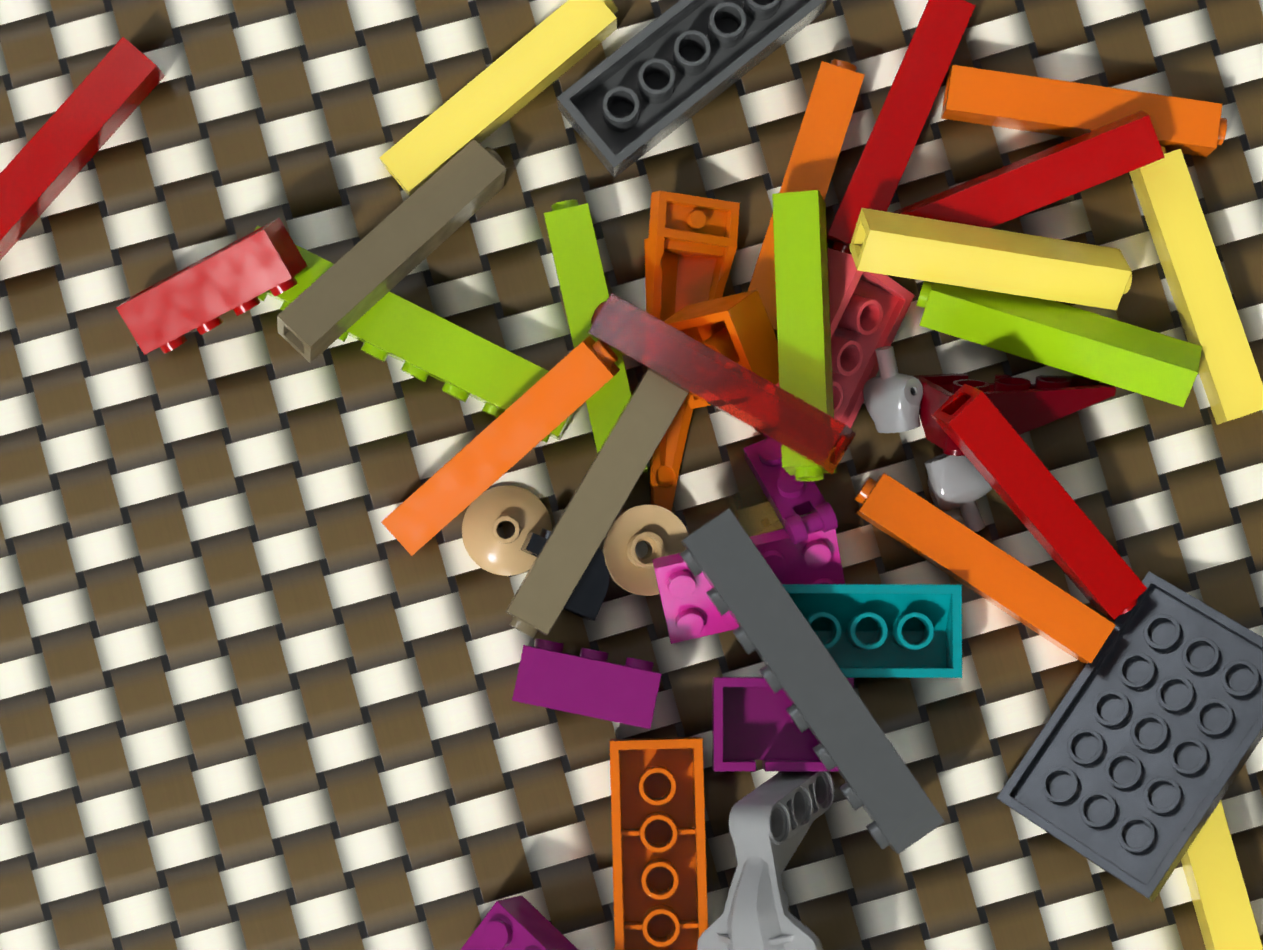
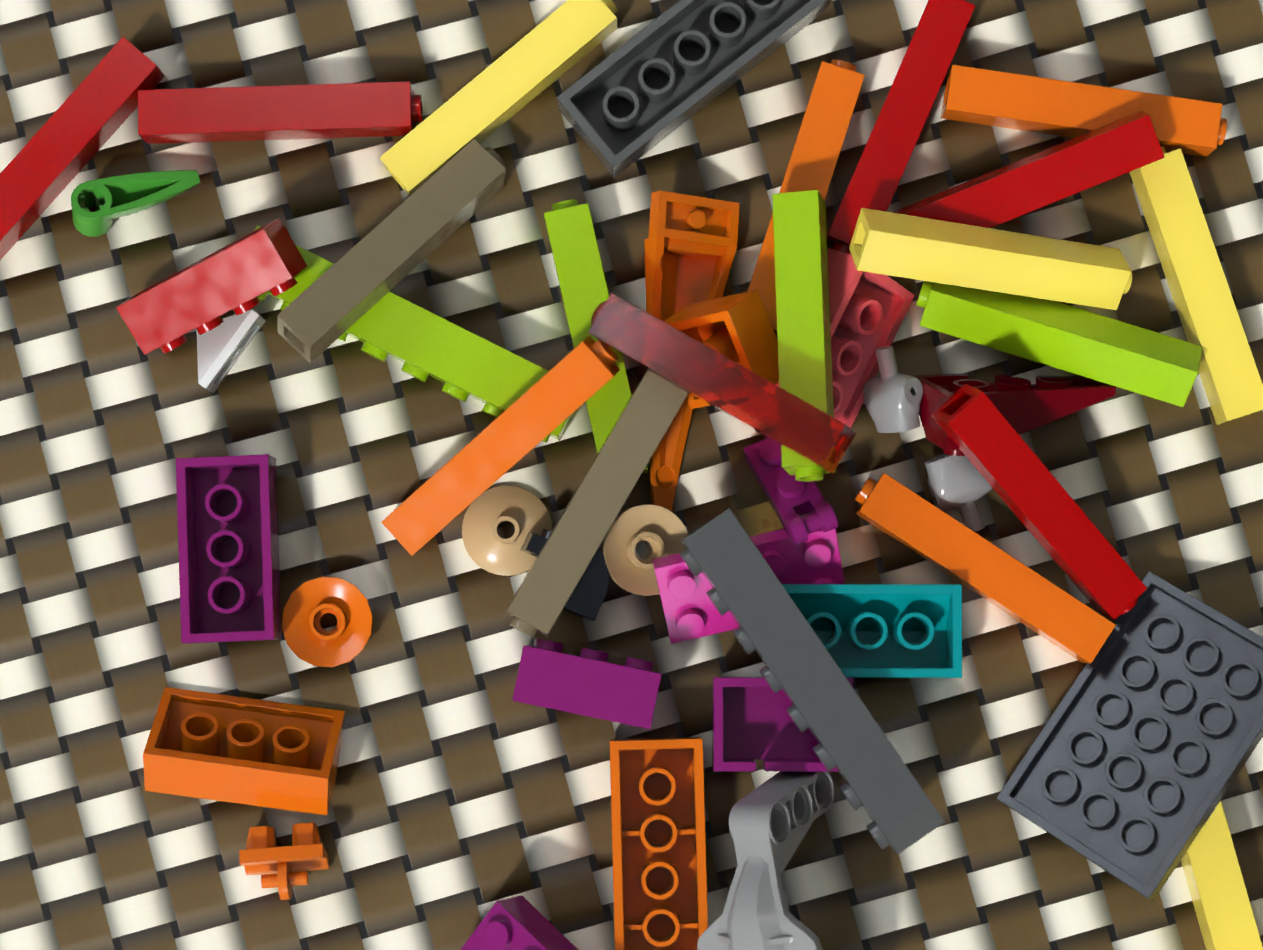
none -> bright green piece [71,170,201,237]
none -> red brick [138,81,423,144]
none -> orange slope [143,687,345,815]
none -> magenta brick [176,454,282,644]
none -> white slope [196,310,266,393]
none -> orange hips [239,822,329,900]
none -> orange dish [282,576,373,667]

